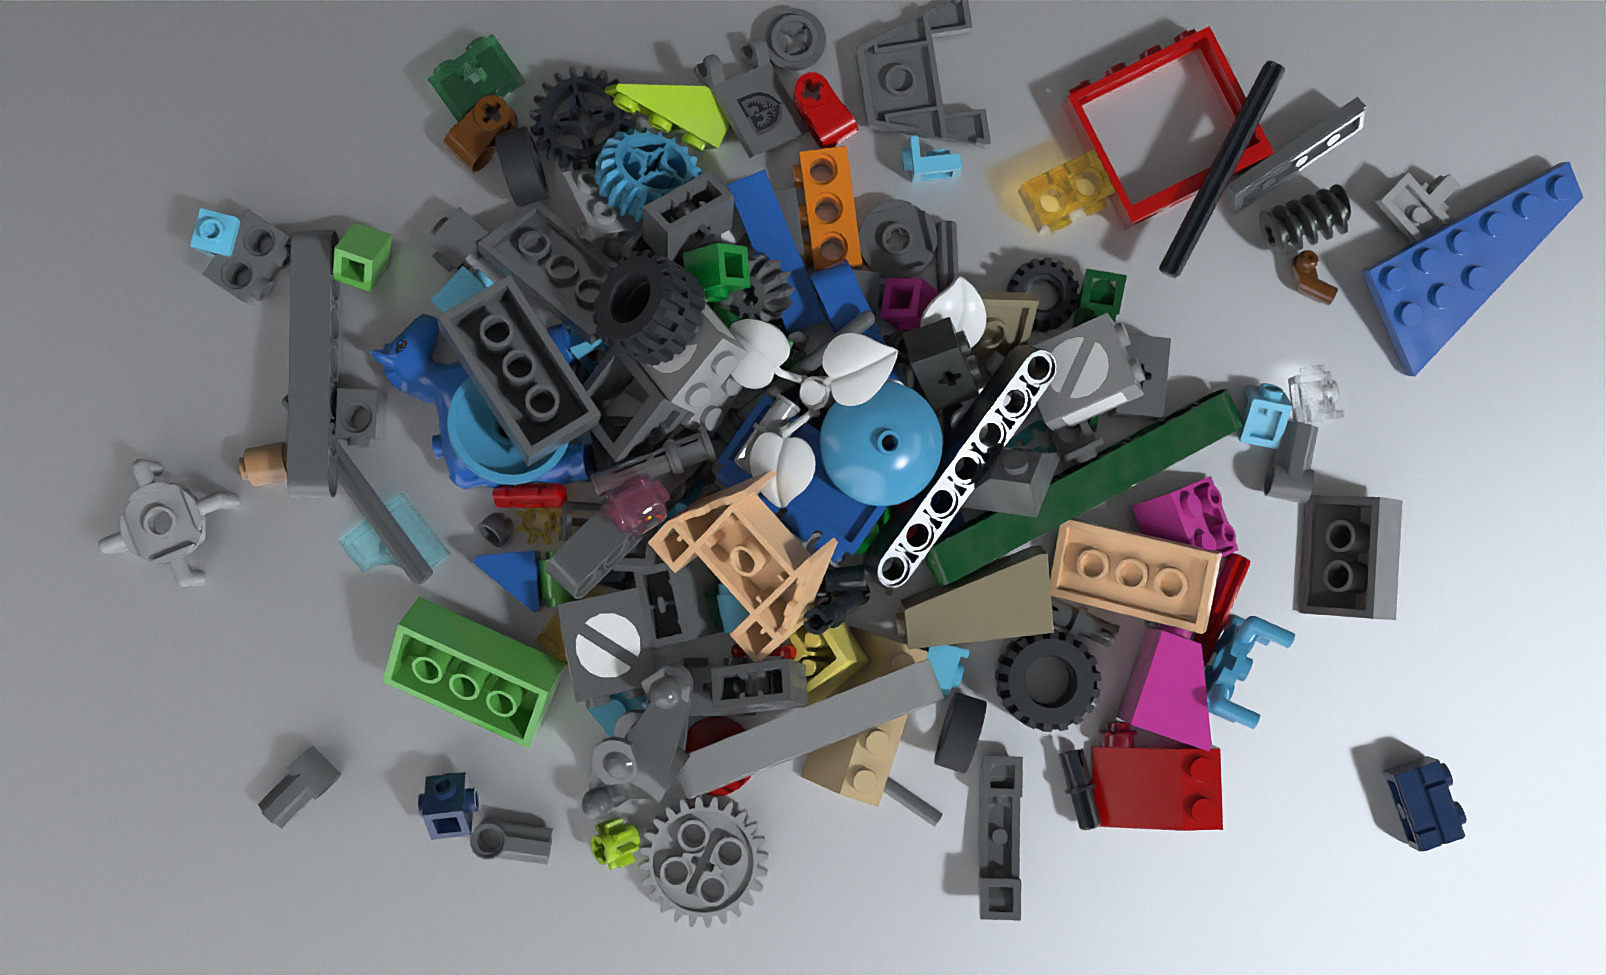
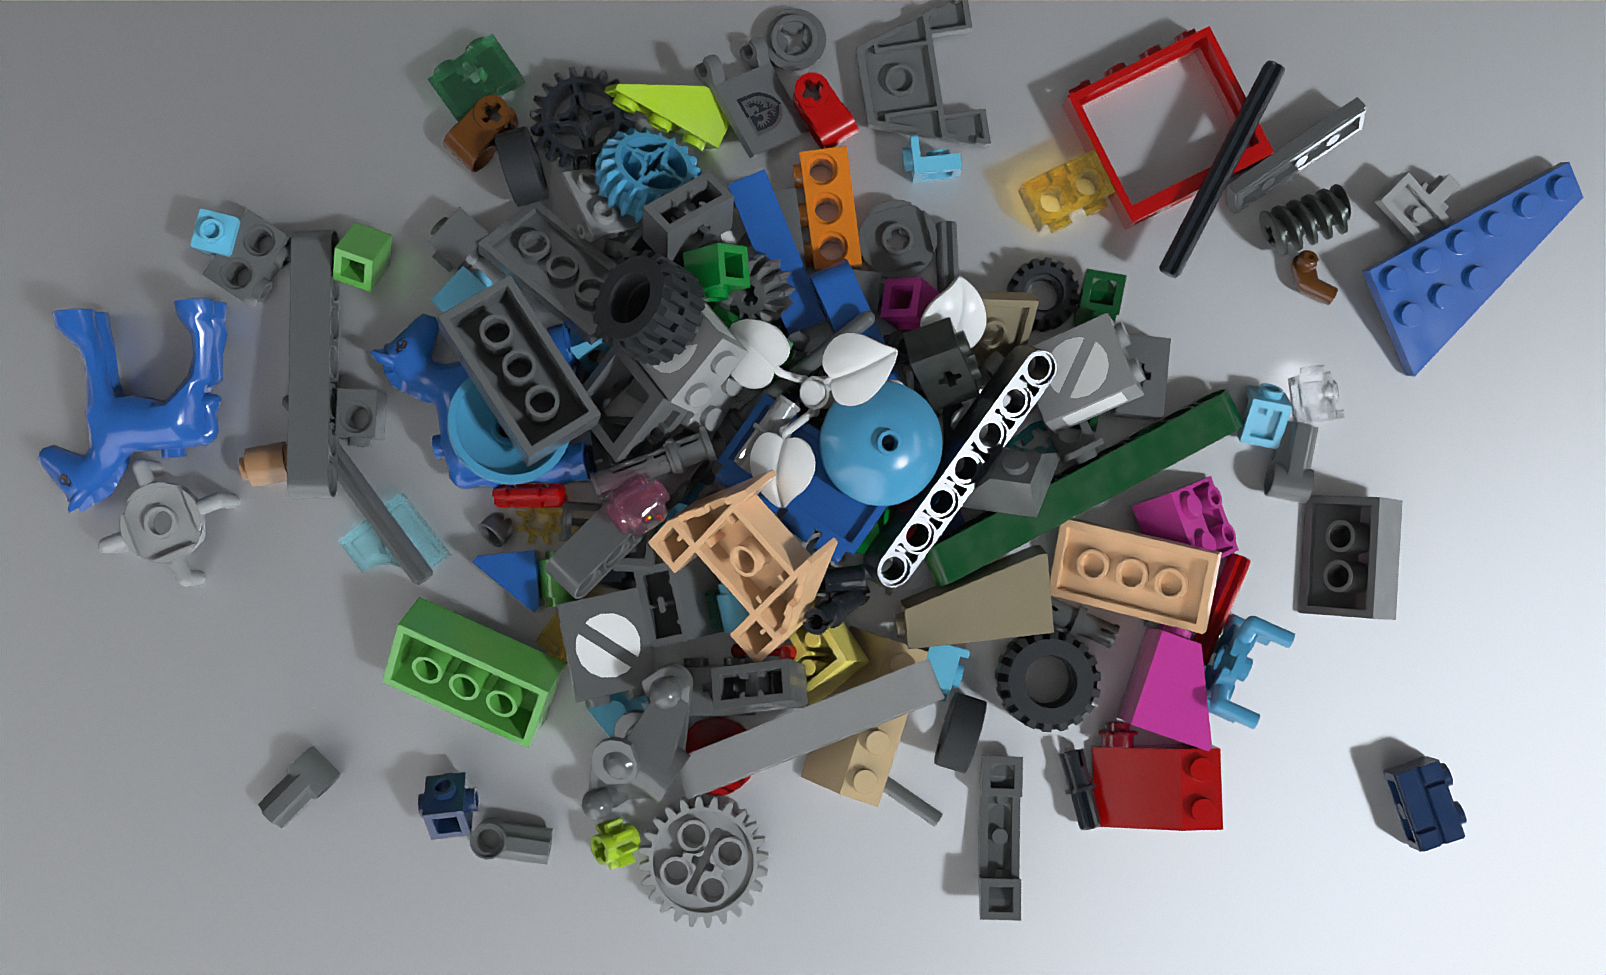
none -> blue animal [38,298,228,513]

